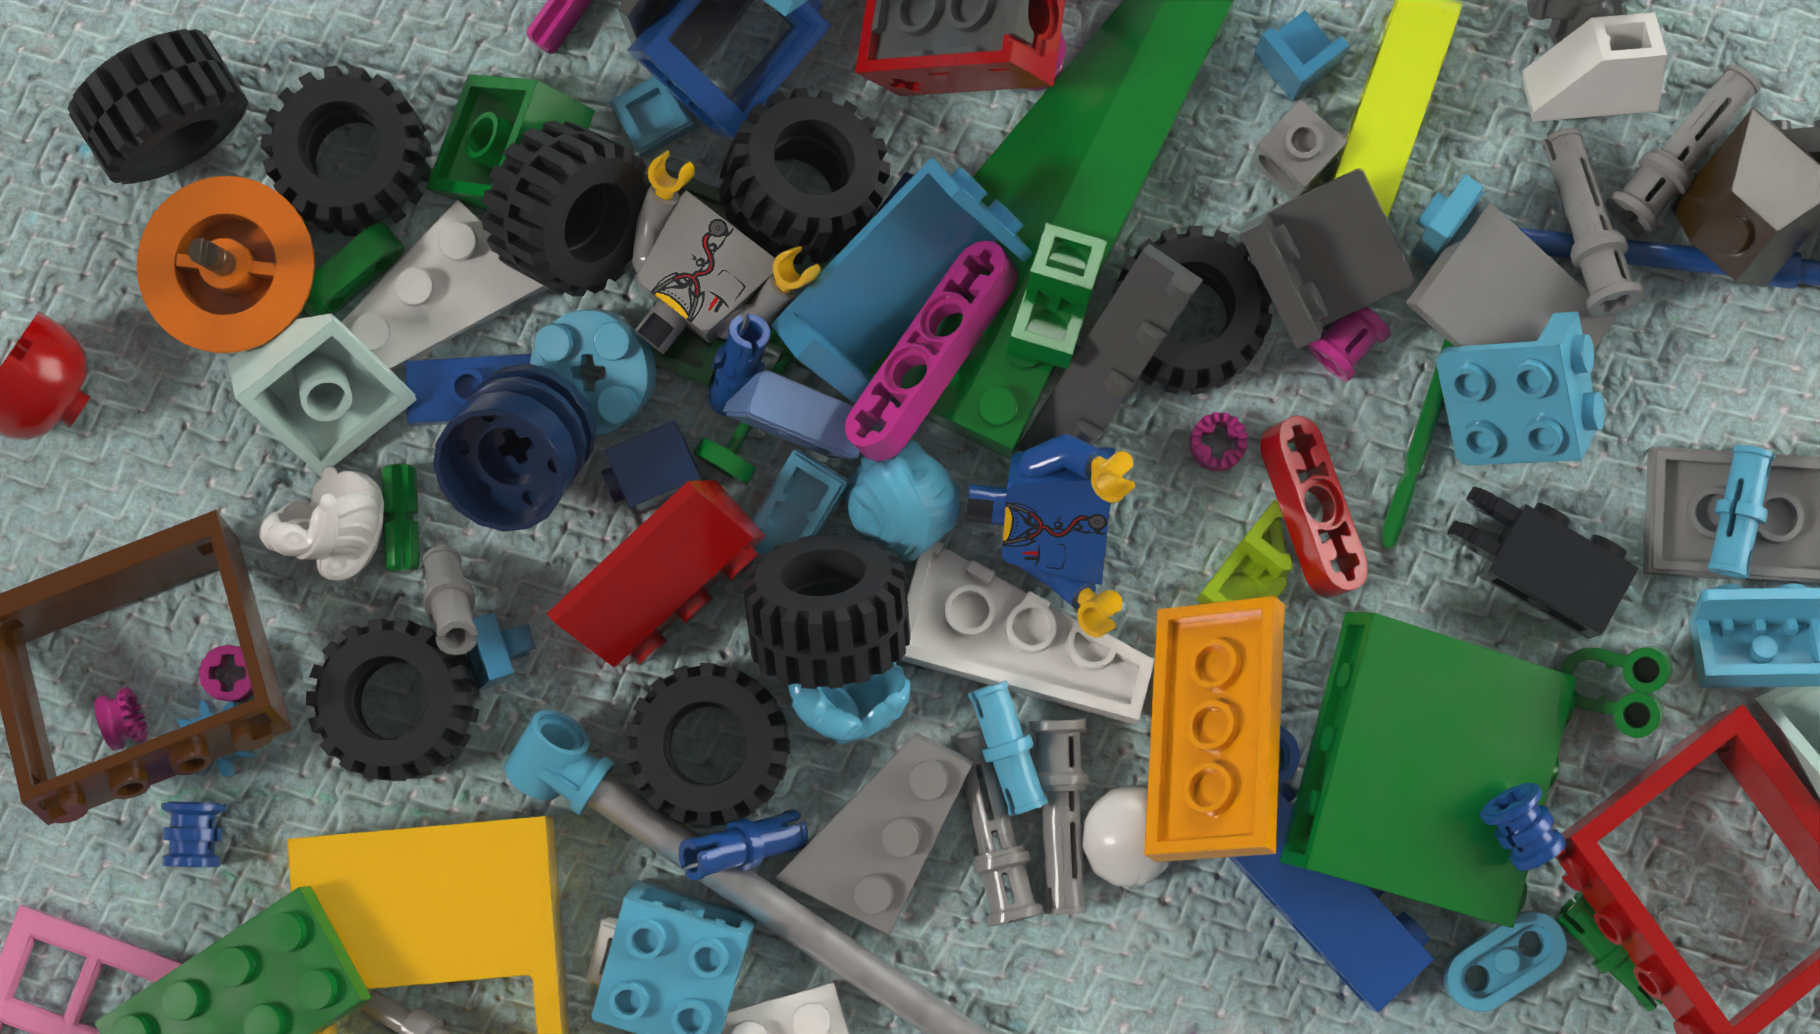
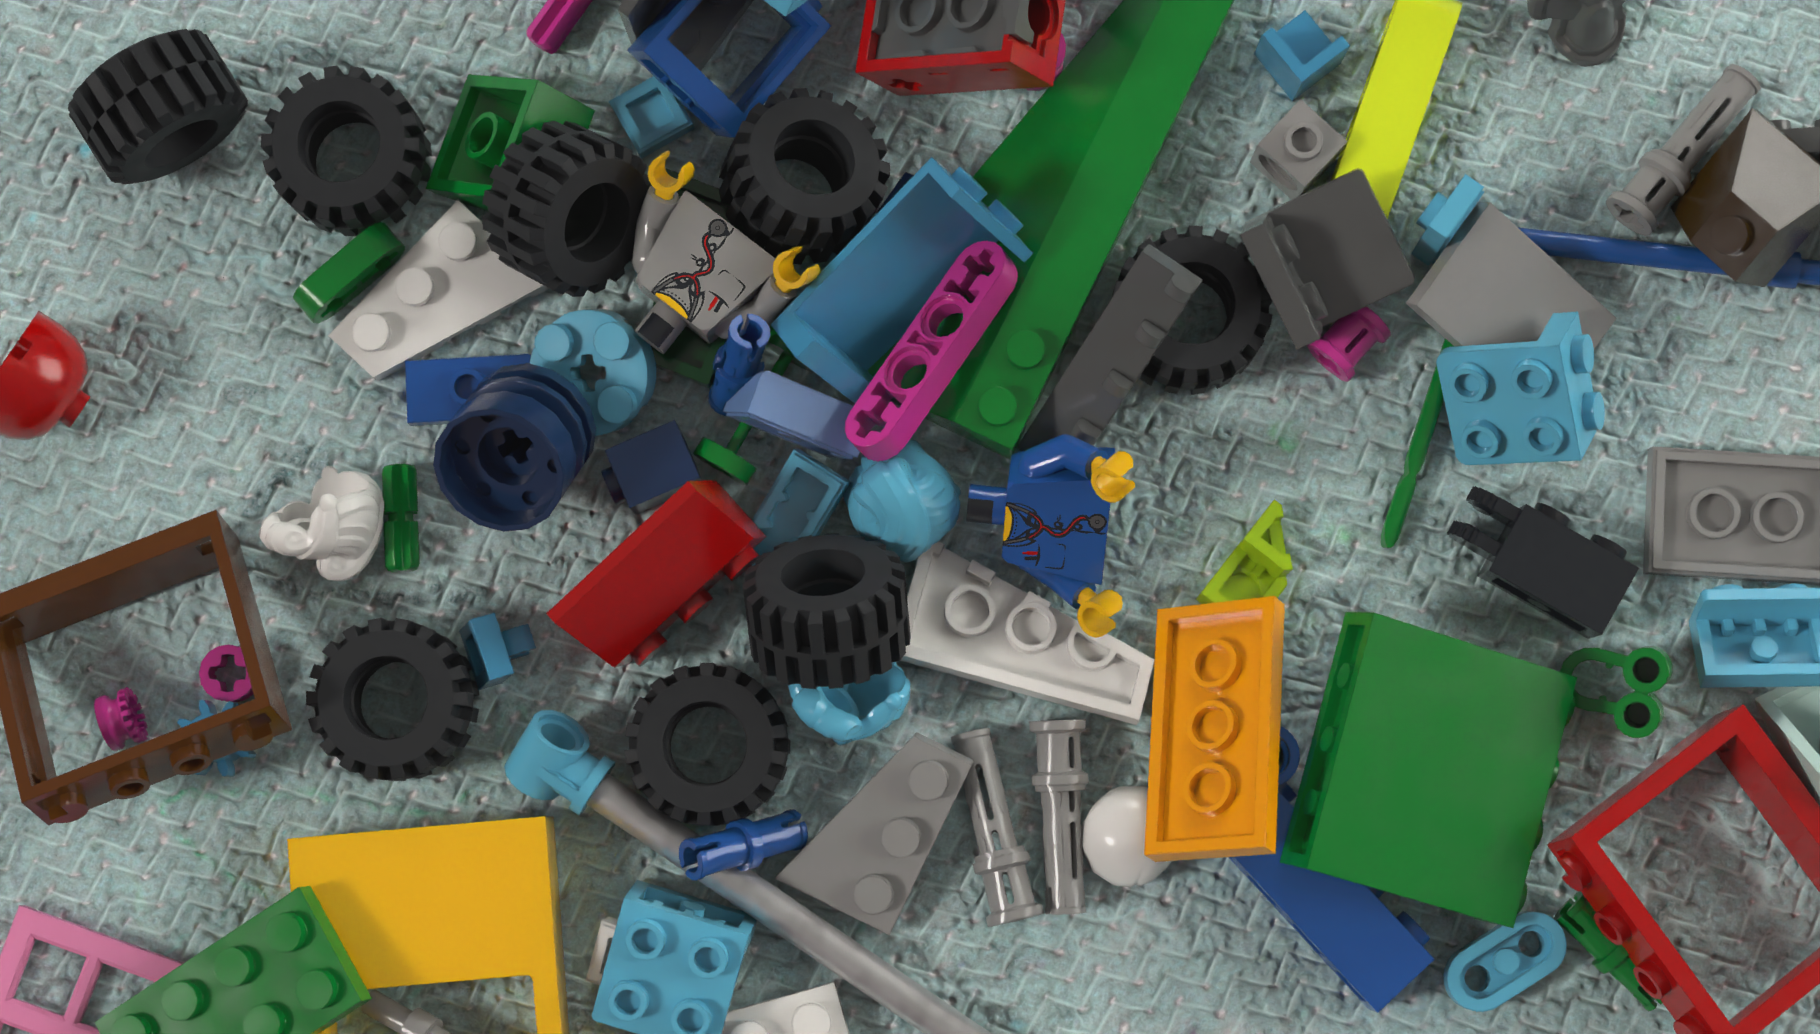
orange piece [137,176,315,354] -> none
blue bush [161,801,227,867] -> none
light aqua slope [227,313,417,477] -> none
light grey pin [421,546,478,655] -> none
medium azure pin [968,680,1048,816] -> none
green slope [1006,223,1107,369] -> none
dark pink bush [1189,412,1248,472] -> none
red beam [1260,415,1368,598] -> none
blue bush [1480,782,1567,871] -> none
white slope [1522,12,1667,122] -> none
light grey pin [1542,127,1645,317] -> none
medium azure pin [1707,445,1775,579] -> none

